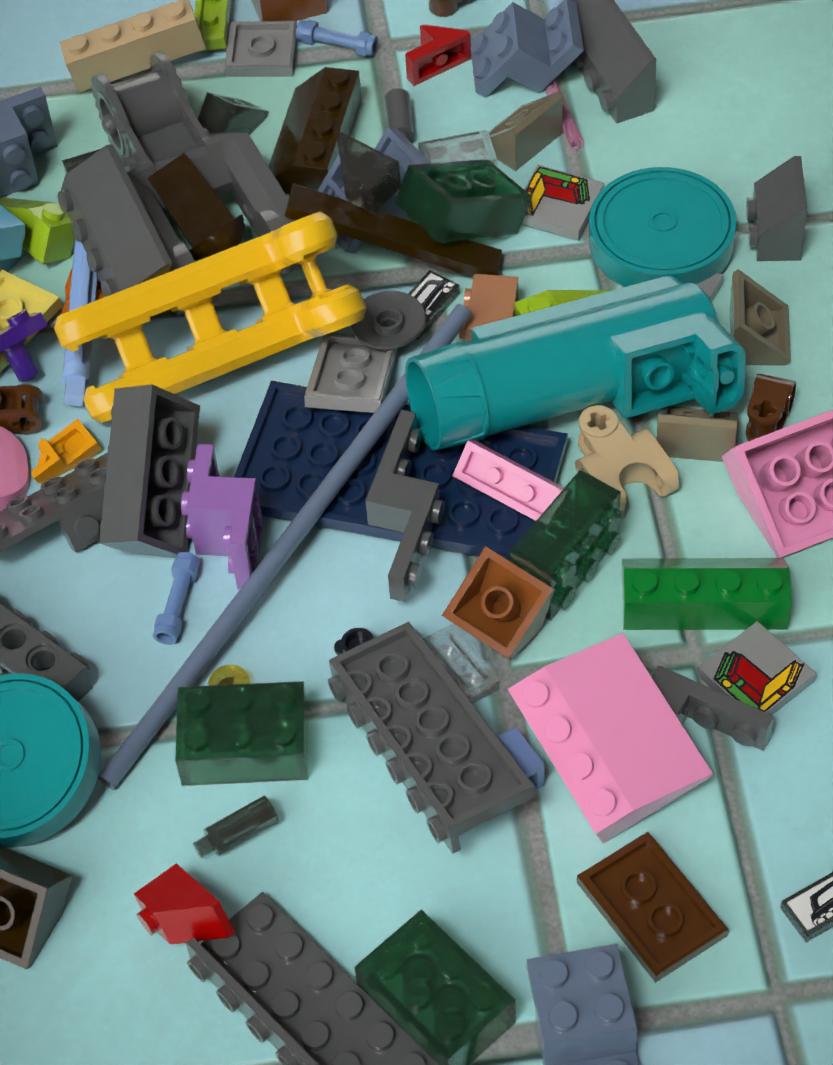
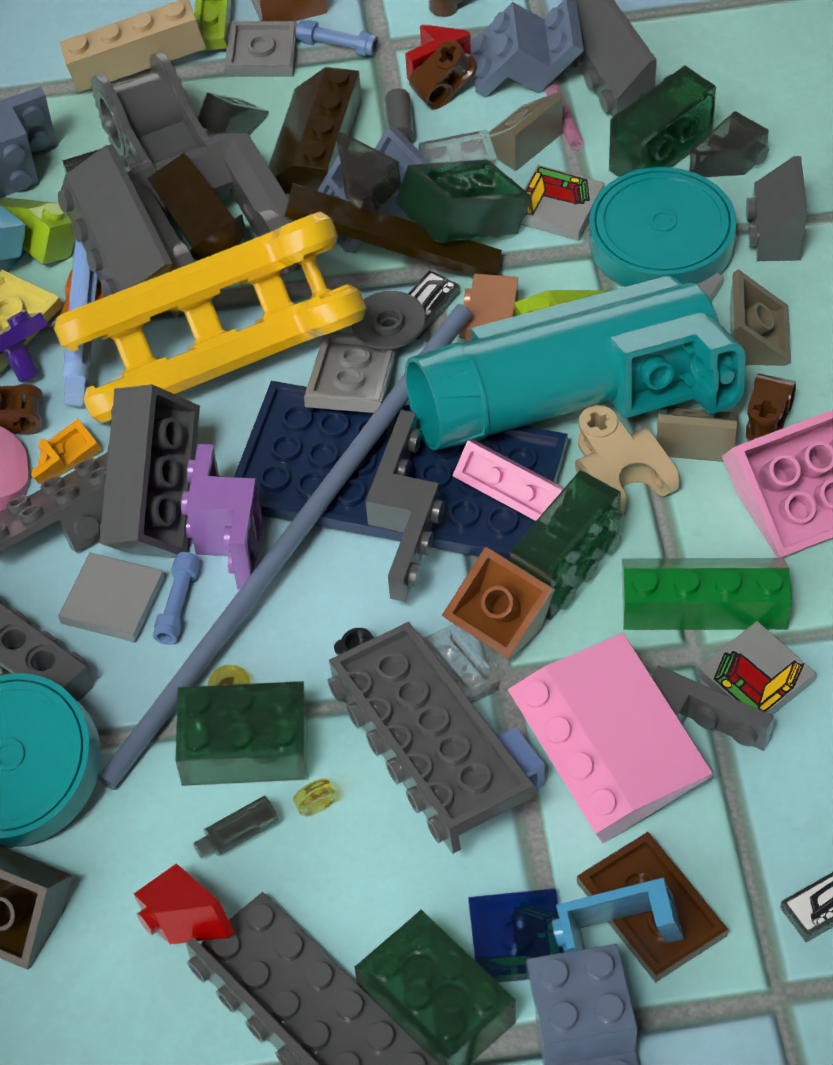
none -> light grey tile [58,552,165,642]
none -> clear yellow tile [293,778,338,816]
none -> reddish brown piece [409,40,477,109]
none -> clear blue tile [468,888,564,985]
none -> dark azure panel [552,878,684,953]
none -> clear green brick [609,65,716,177]
none -> clear smoke slope [689,111,769,178]

